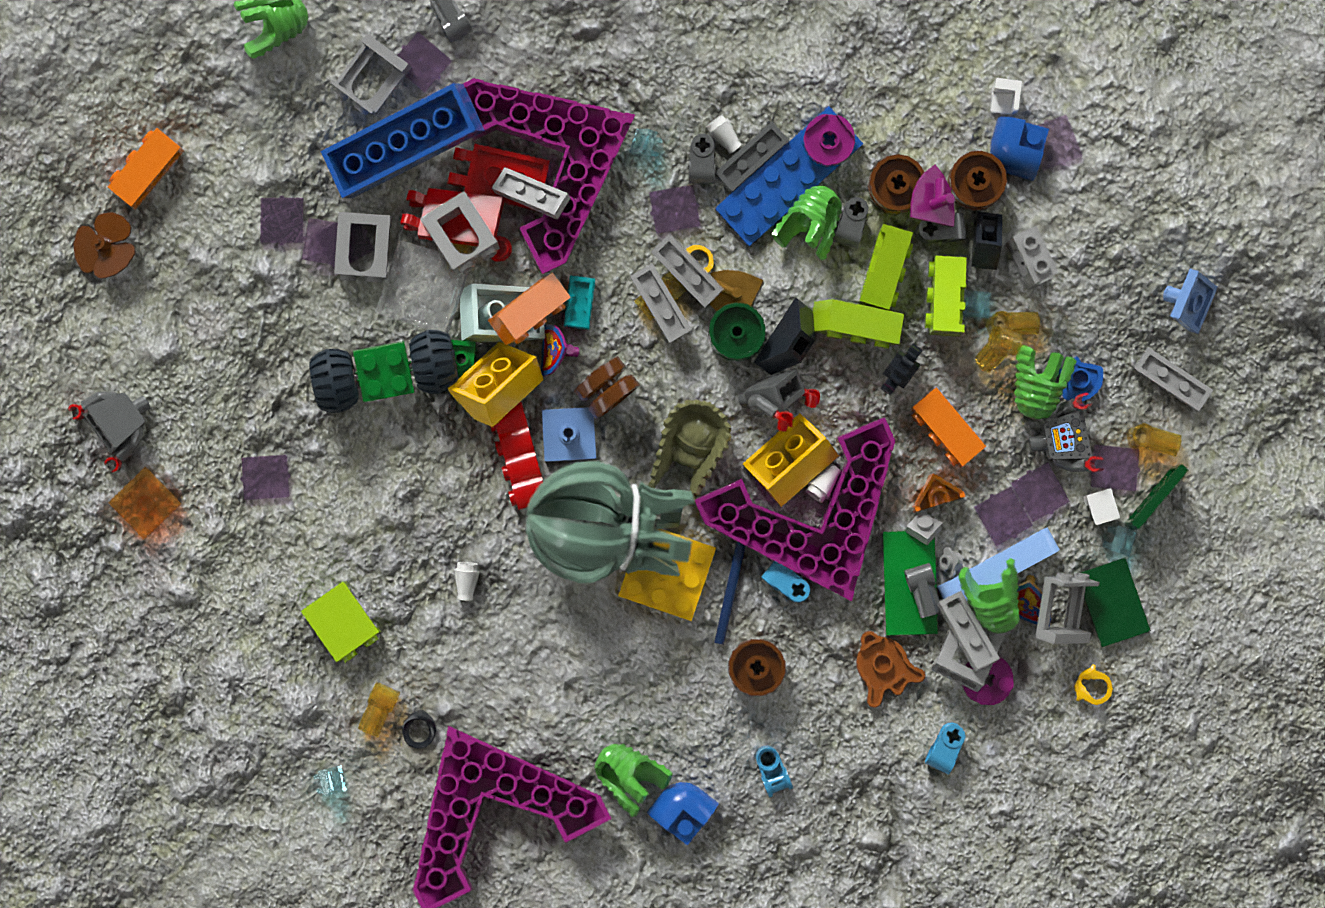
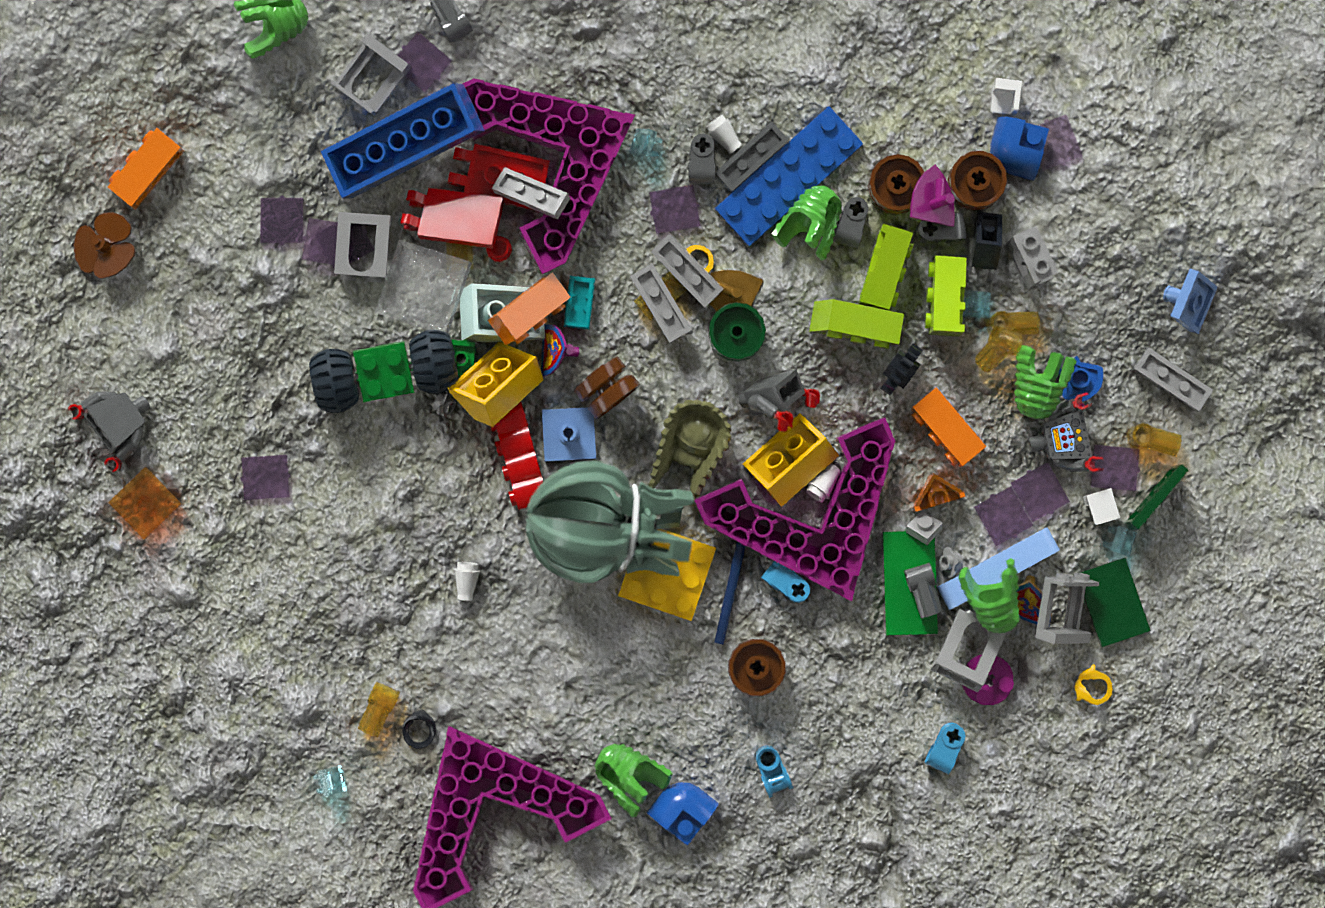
lime panel [301,581,381,663] -> none
light grey panel [420,191,499,275] -> none
black slope [753,298,815,375] -> none
magenta plate [803,114,855,167] -> none
dark orange tile [856,631,926,708] -> none
light grey plate [937,591,1000,672] -> none

